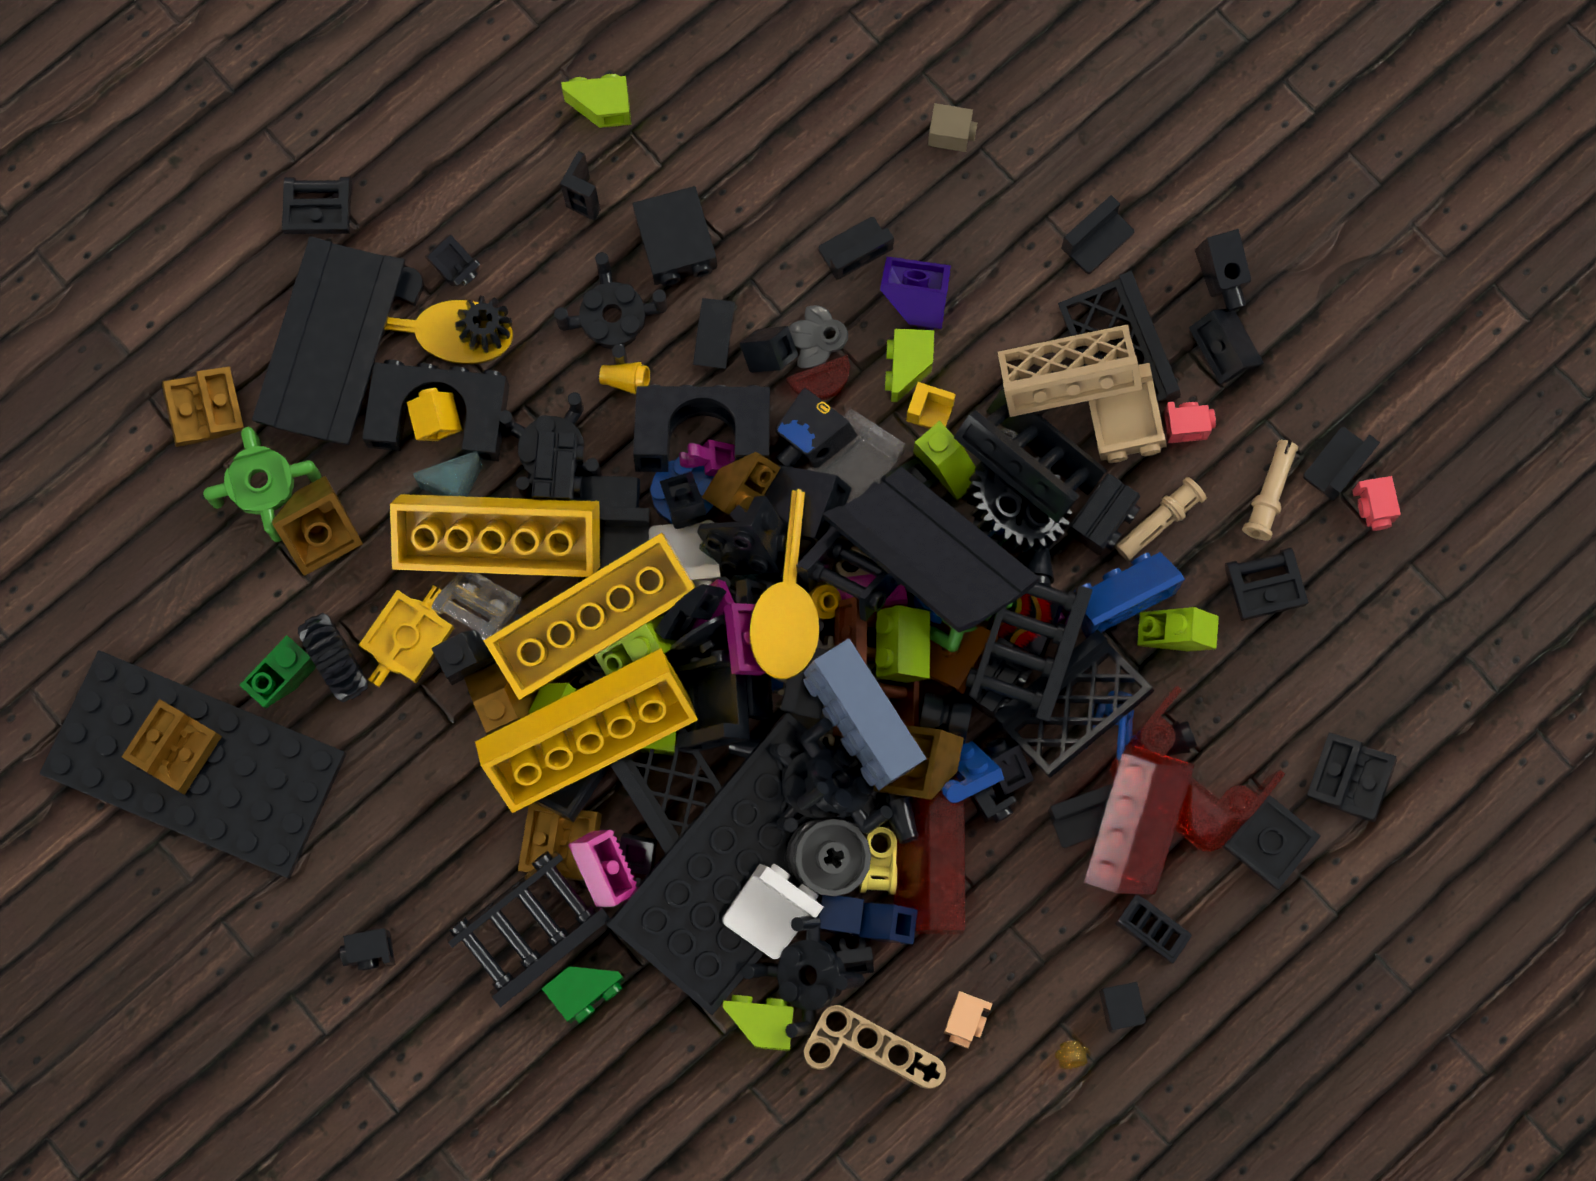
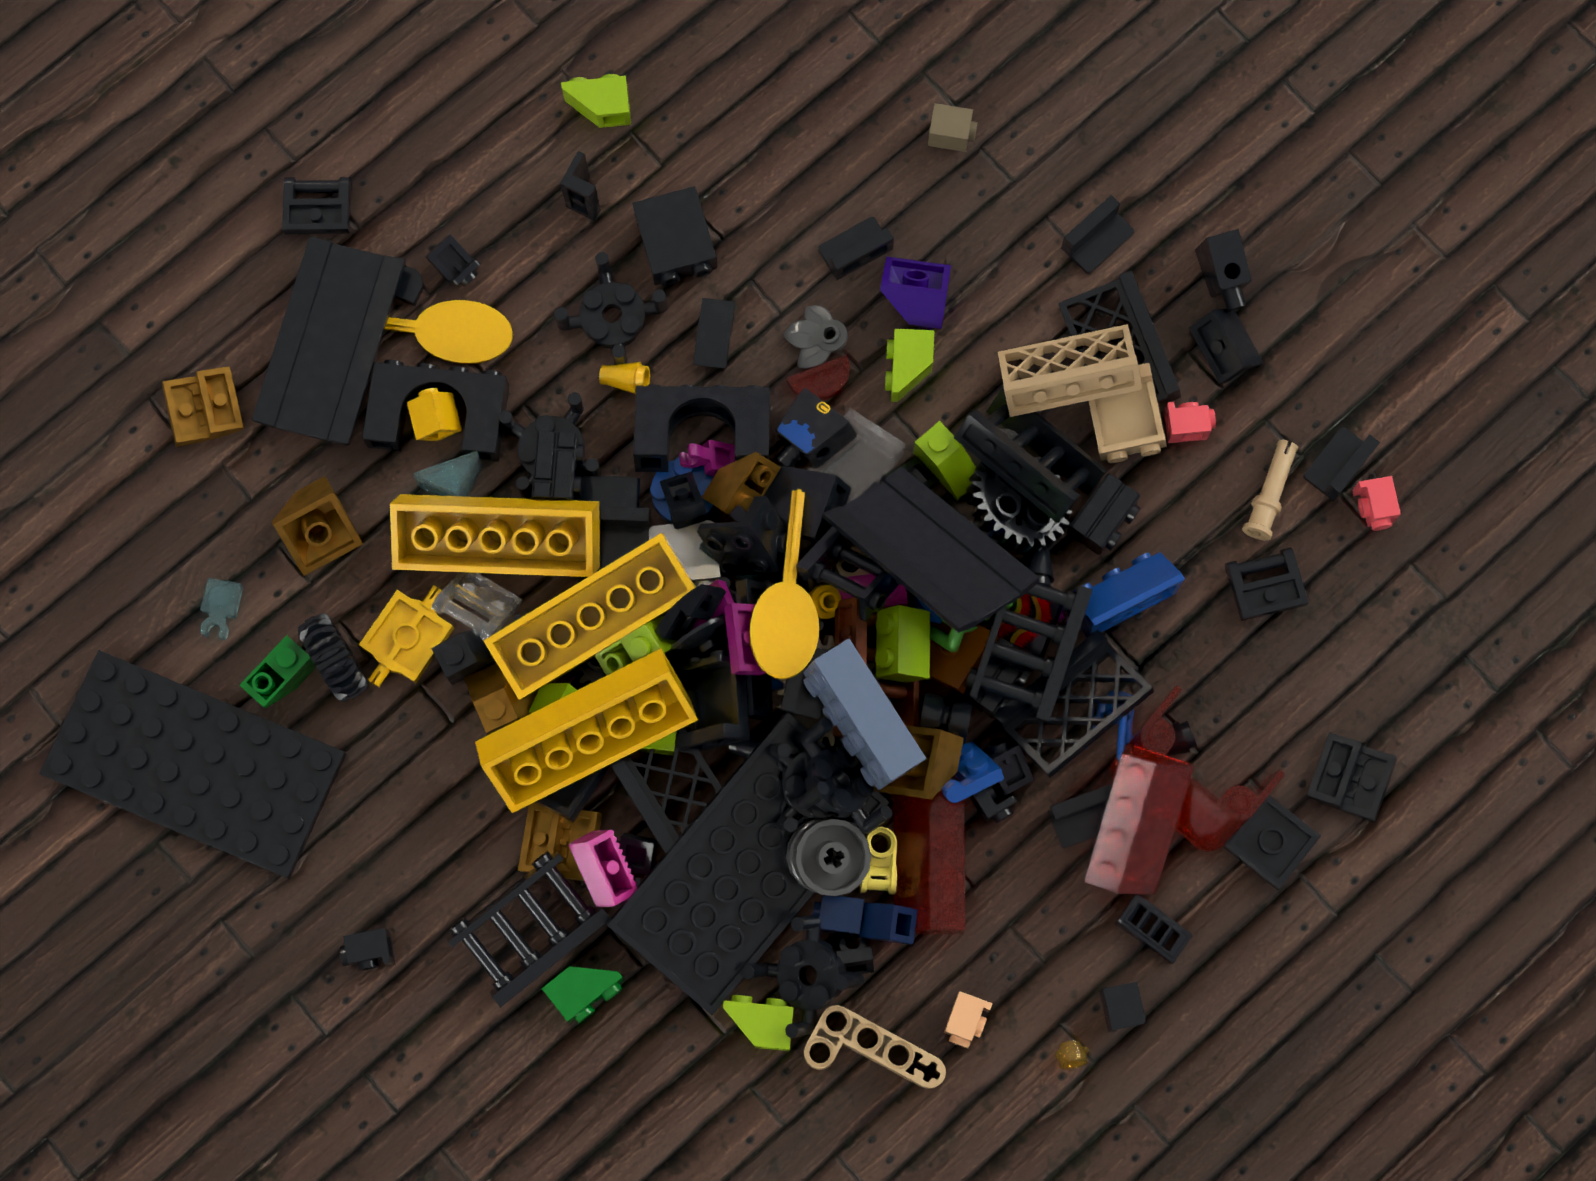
pearl gold slope [122,699,222,795] -> none
bright green plate [203,427,321,542] -> none
black gear [455,295,512,353] -> none
white bracket [722,864,824,959] -> none
black panel [739,326,798,373] -> none
black cone [880,794,919,844] -> none
yellow panel [906,382,956,429] -> none
tan pin [1115,477,1207,561] -> none
lime slope [1137,607,1219,651] -> none
none -> clear light blue plate [200,578,243,640]

